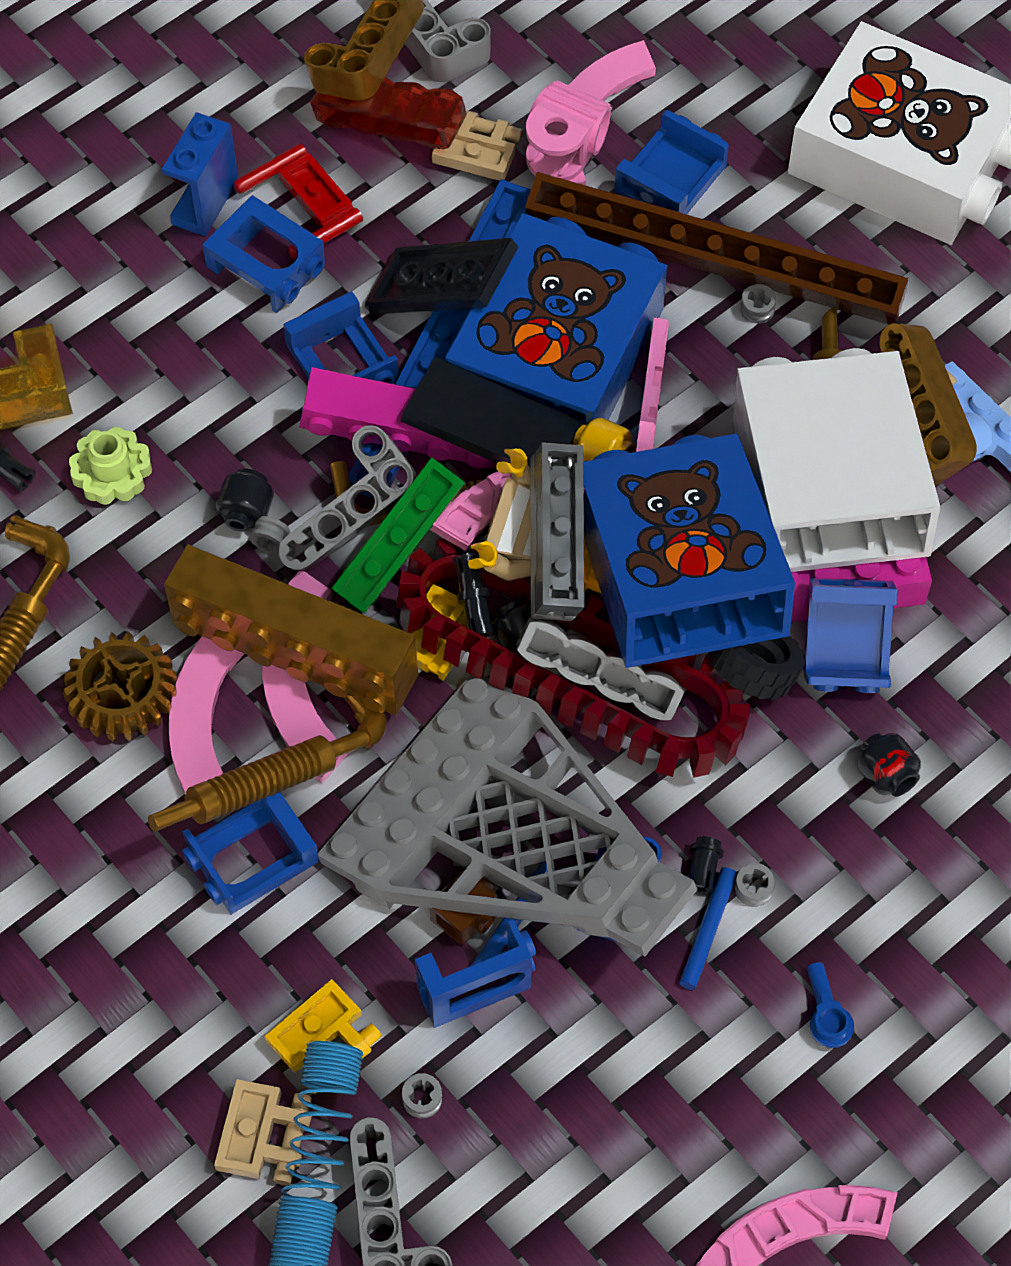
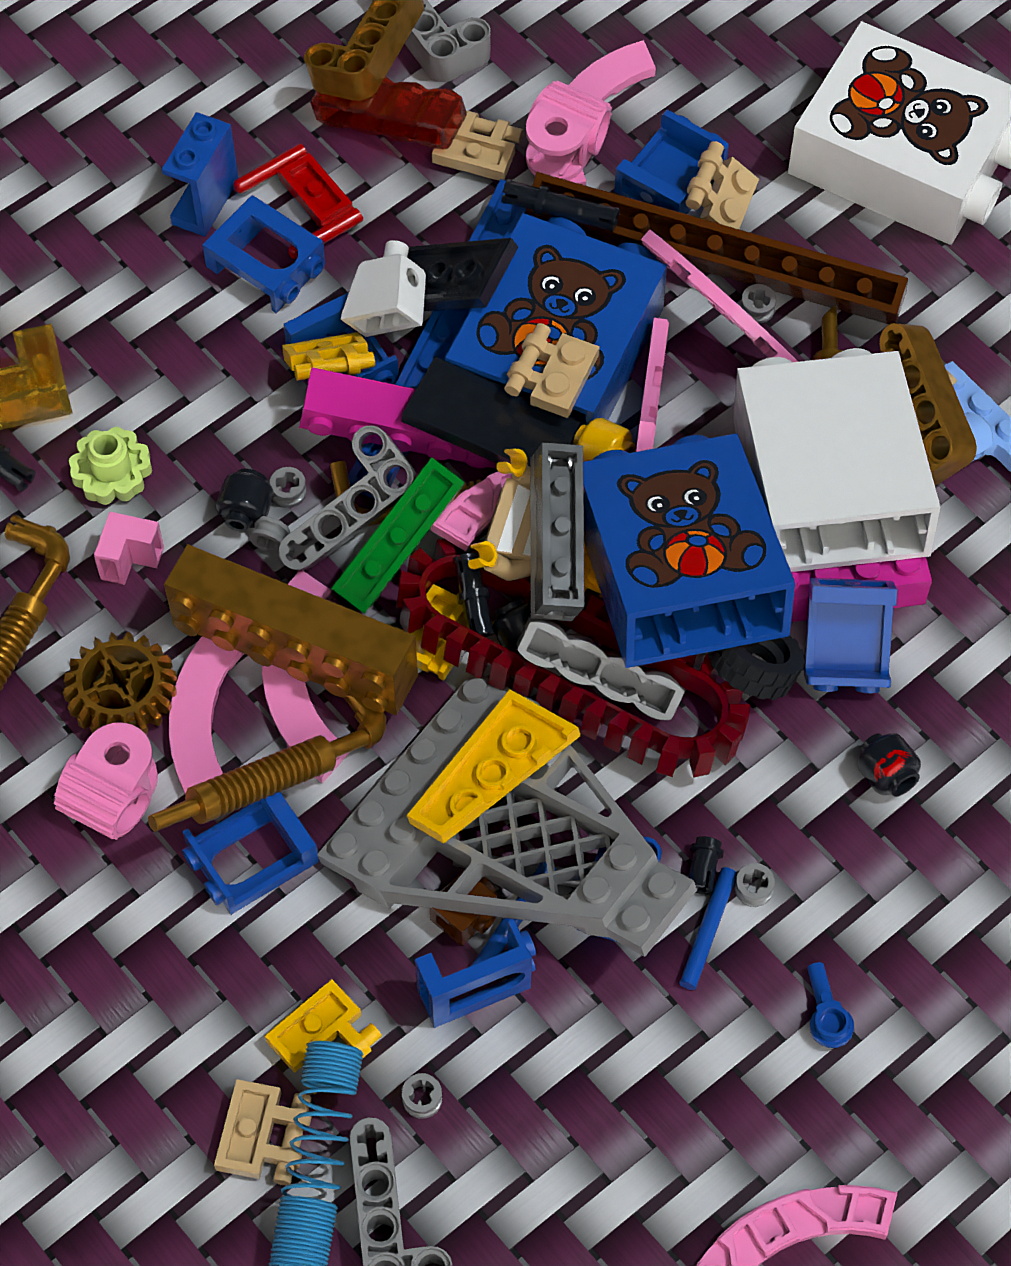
none -> bright pink piece [53,723,158,840]
none -> bright pink piece [94,512,164,585]
none -> light grey bush [270,467,306,508]
none -> yellow plate [282,332,375,381]
none -> white torso [341,240,426,337]
none -> yellow wing [407,689,580,844]
none -> black pin [501,179,620,232]
none -> tan plate [504,323,600,418]
none -> bright pink tile [641,230,798,362]
none -> tan plate [686,141,759,229]

